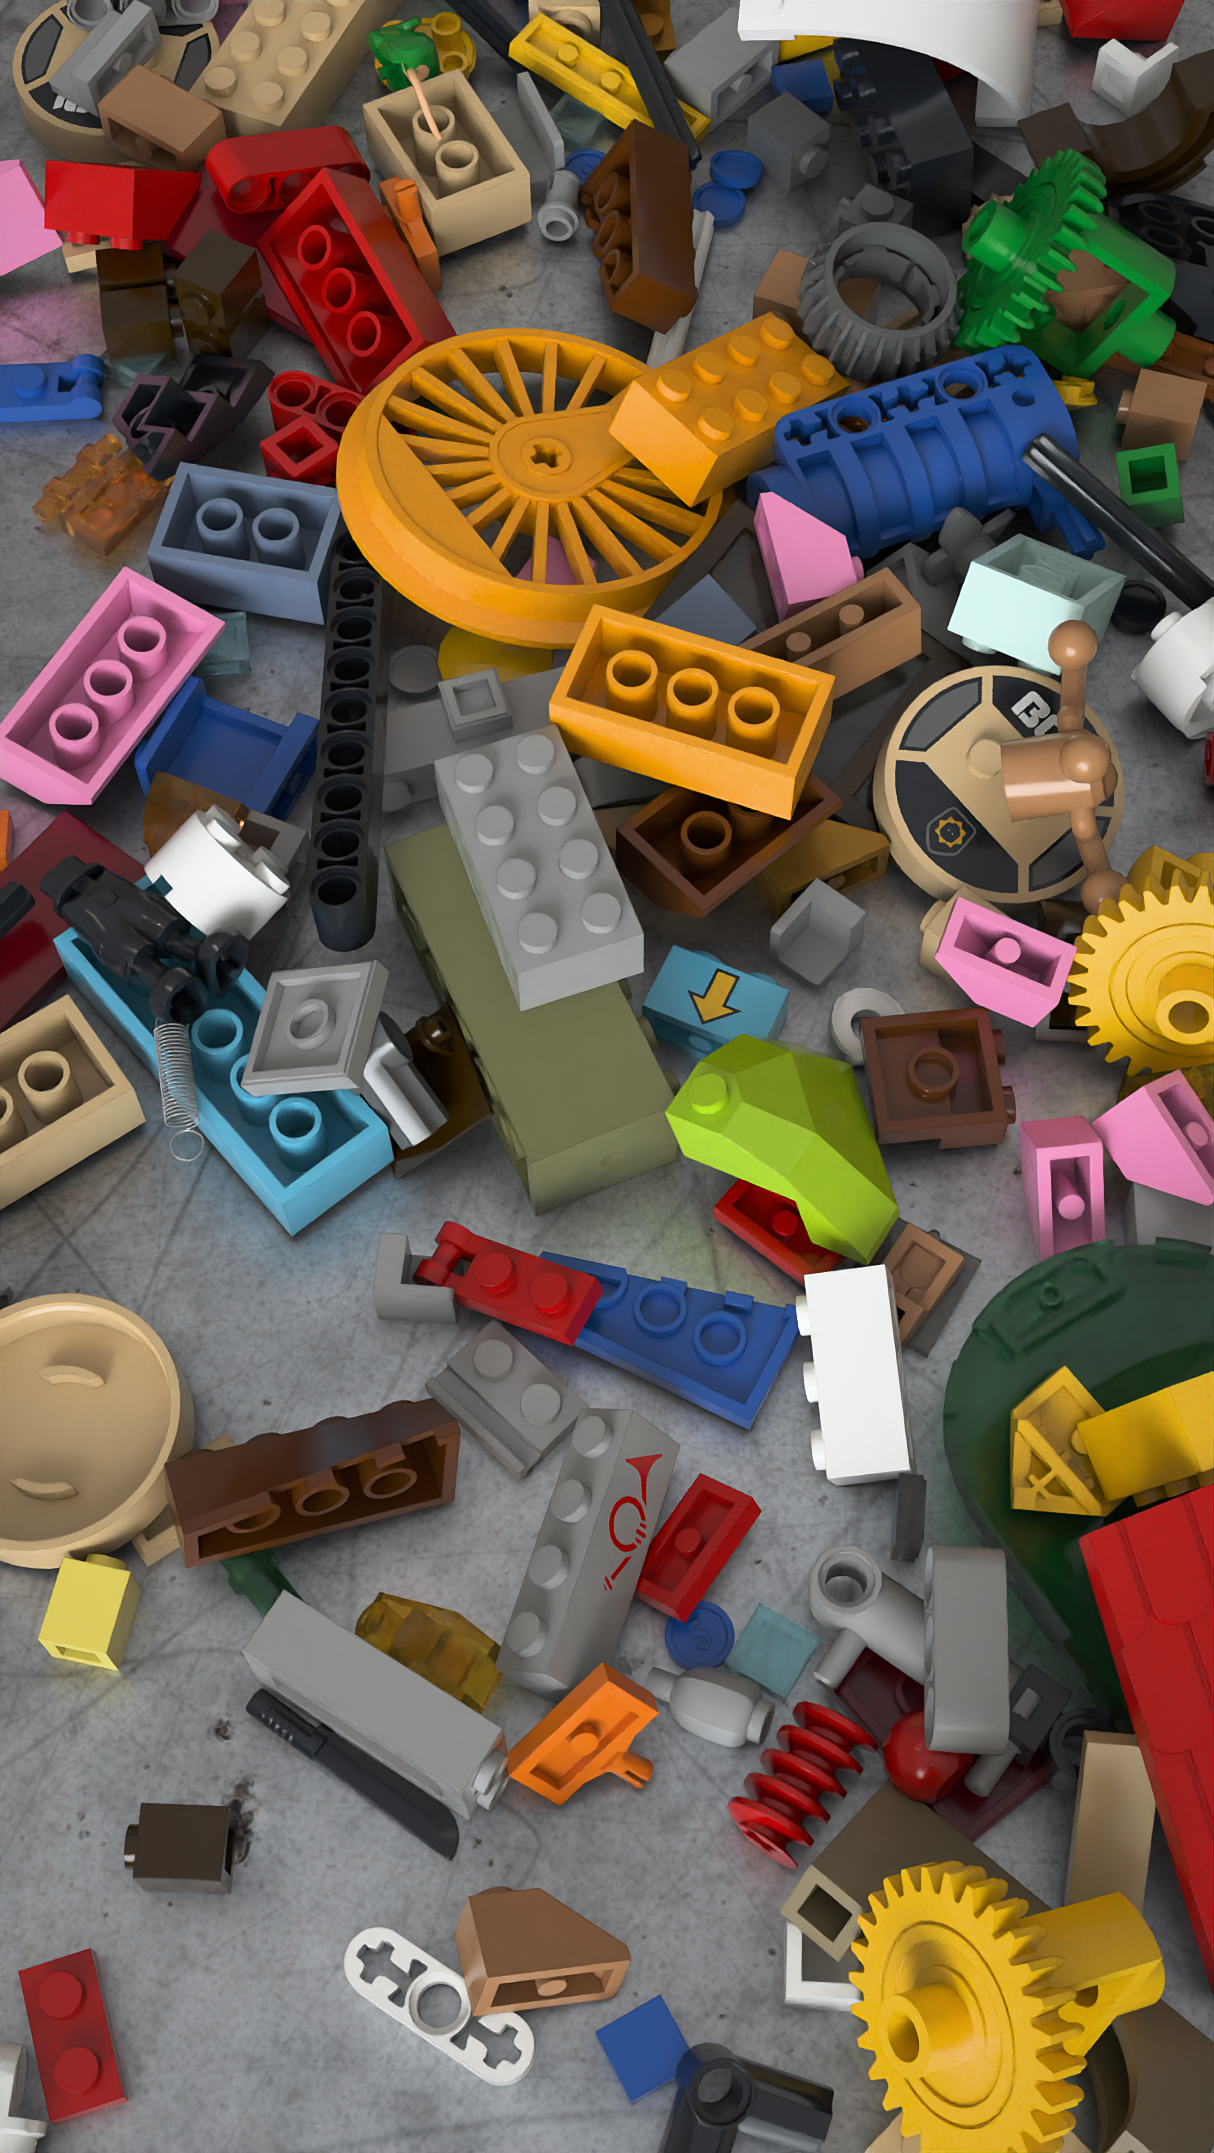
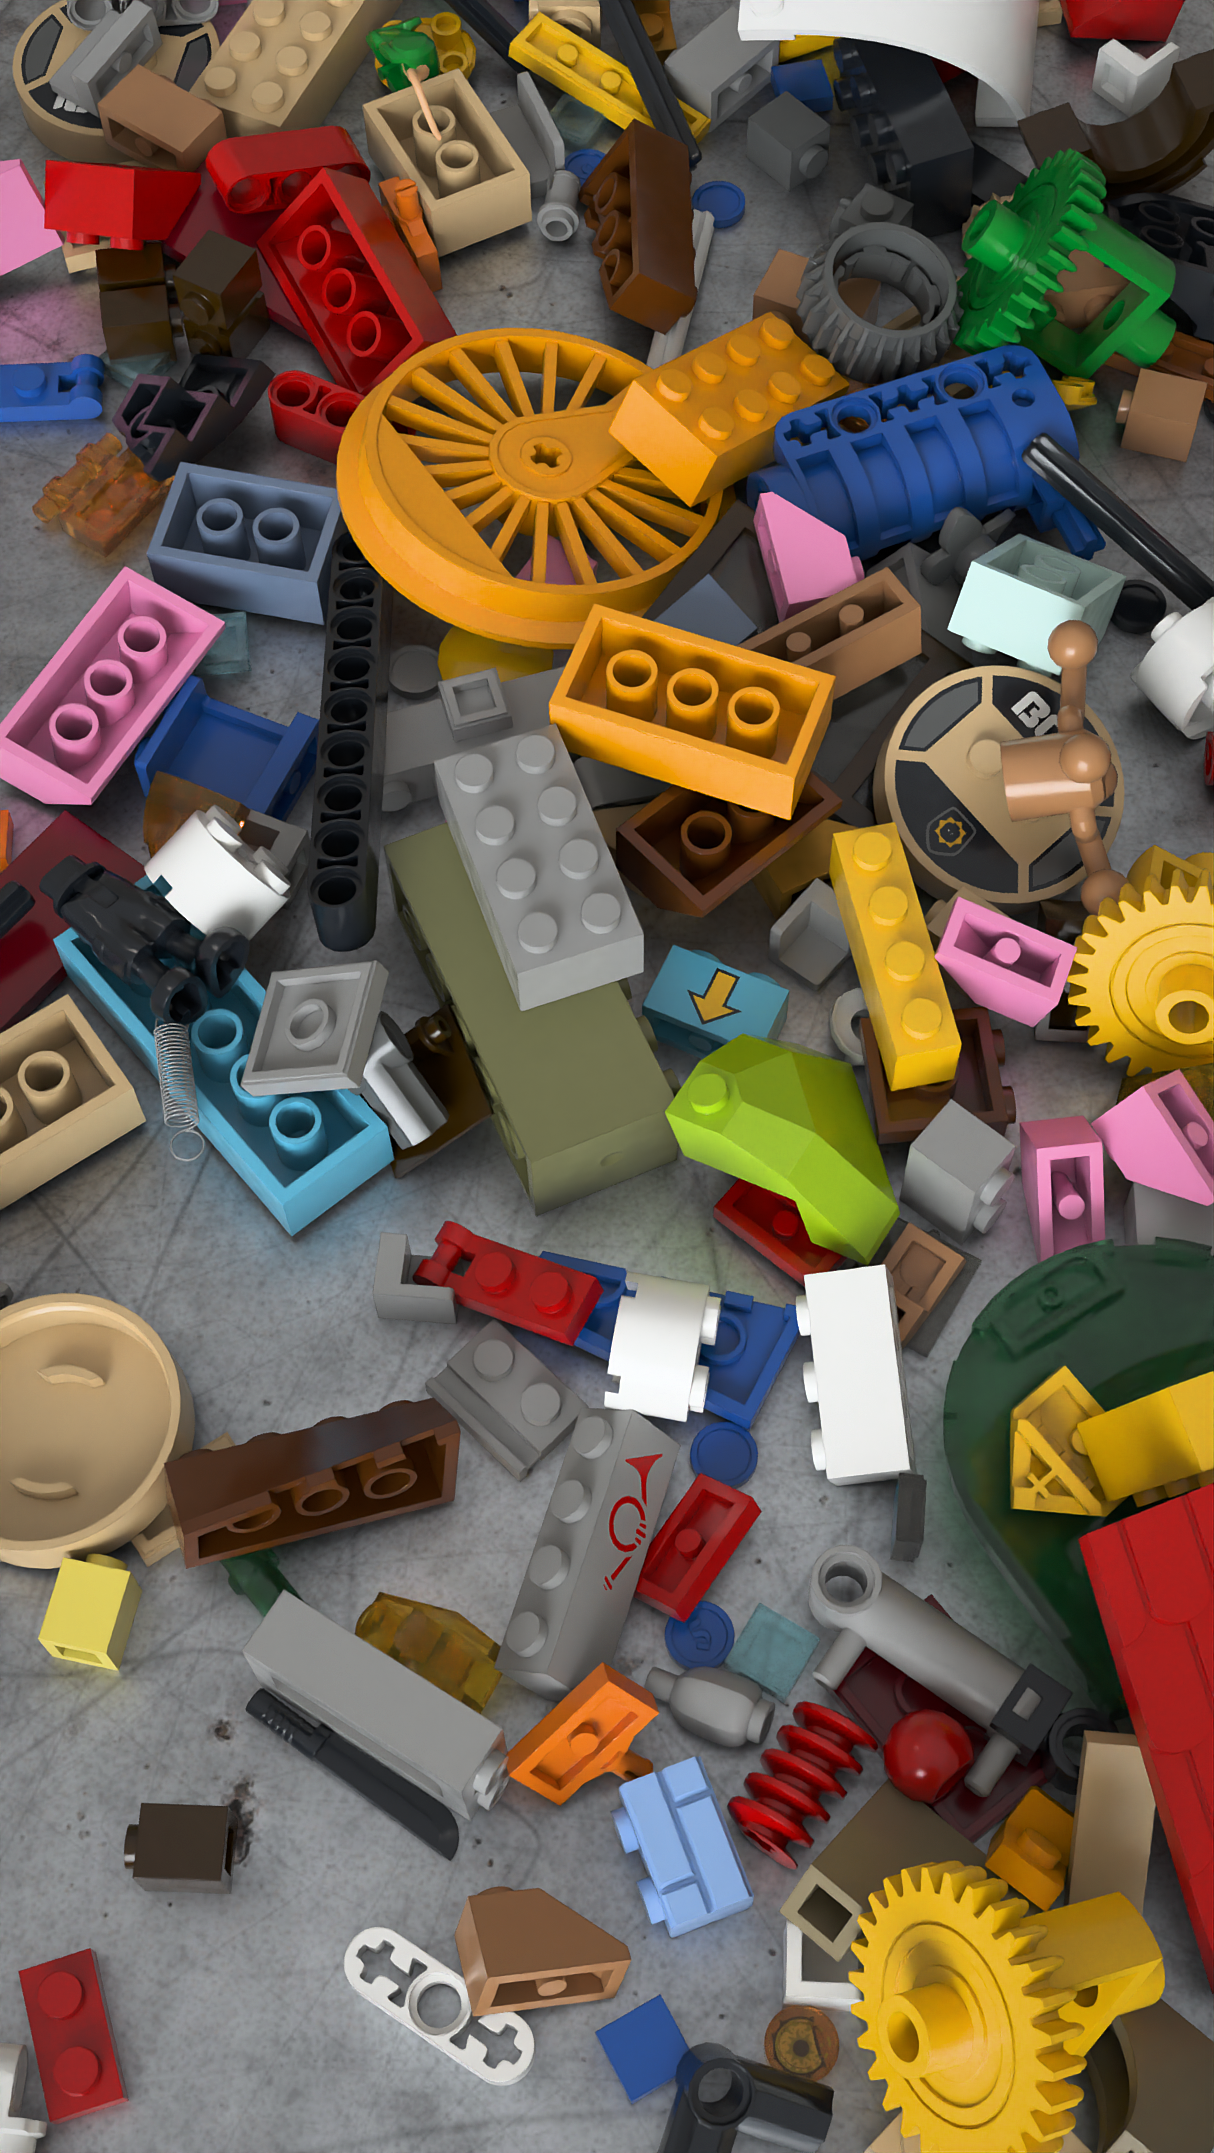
red brick [260,413,340,488] -> none
blue piece [709,150,763,189] -> none
light grey beam [924,1543,1010,1756] -> none
green brick [1115,442,1185,528] -> none
none -> white brick [604,1271,721,1422]
none -> light blue brick [611,1756,754,1938]
none -> blue piece [690,1422,758,1489]
none -> clear orange tile [763,2005,839,2082]
none -> yellow brick [829,822,962,1091]
none -> light grey brick [899,1099,1016,1245]
none -> light orange bracket [985,1786,1074,1912]

